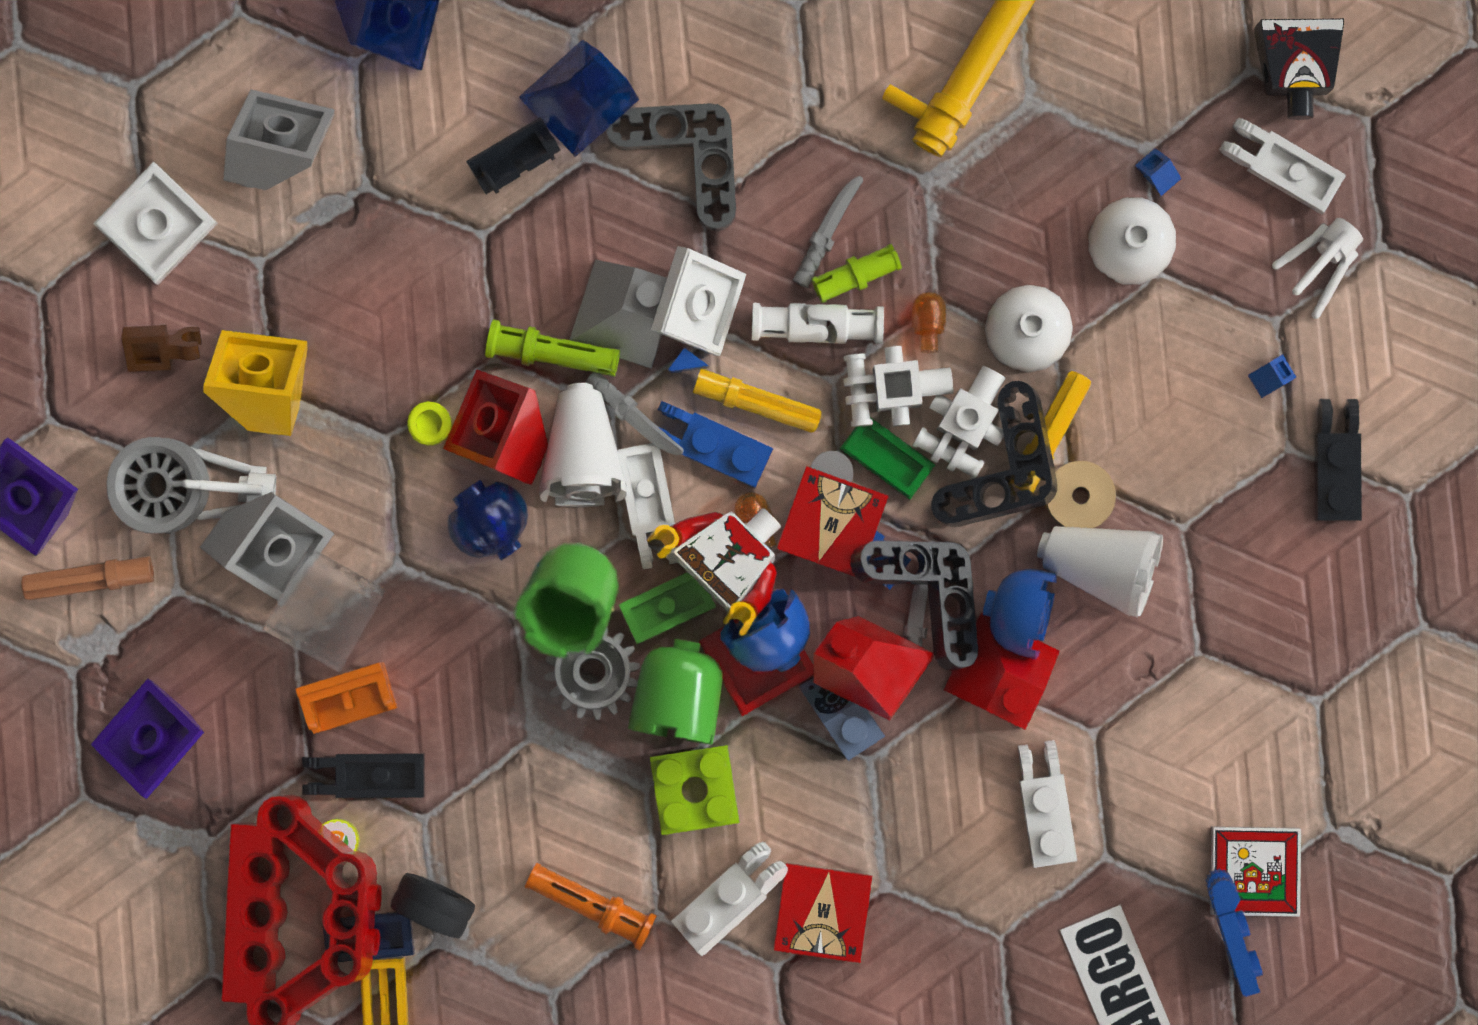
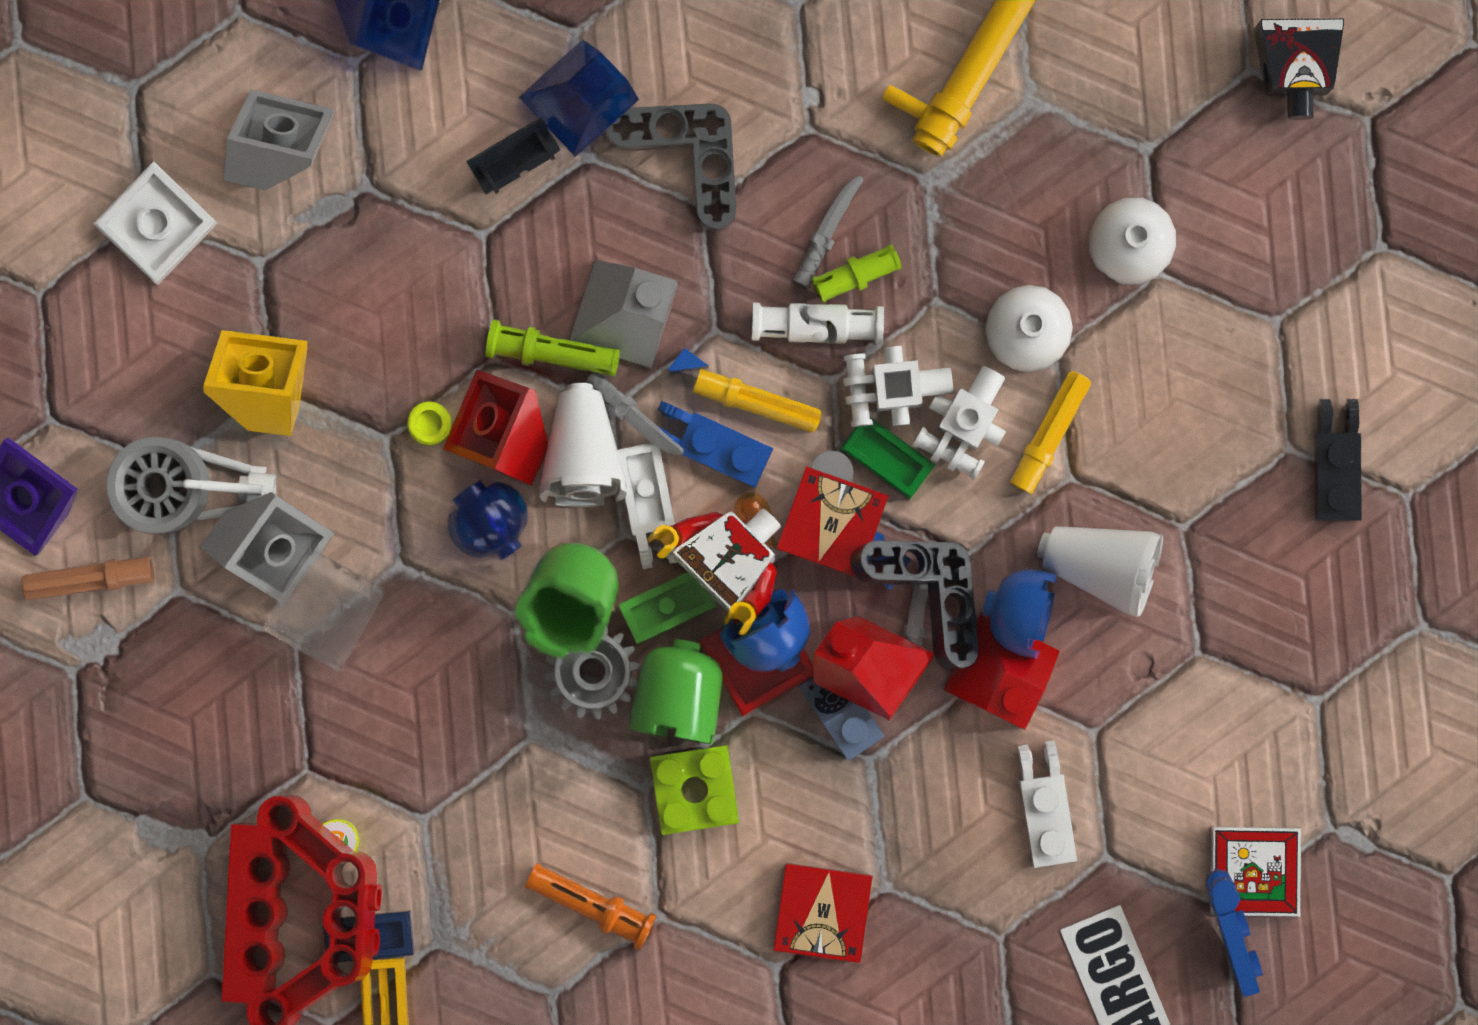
dark purple slope [91,679,204,799] -> none
reddish brown plate [121,325,202,372] -> none
orange hinge [295,662,398,734] -> none
black hinge [302,753,425,798] -> none
black tyre [390,873,475,938] -> none
white tile [651,246,746,356] -> none
white hinge [671,842,788,956] -> none
clear orange cylinder [912,292,947,353] -> none
black beam [931,381,1057,527] -> none
tan piece [1046,461,1116,528] -> none
blue piece [1135,148,1182,196] -> none
white hinge [1219,118,1346,215] -> none
blue piece [1248,354,1296,398] -> none
white plant [1272,218,1363,319] -> none

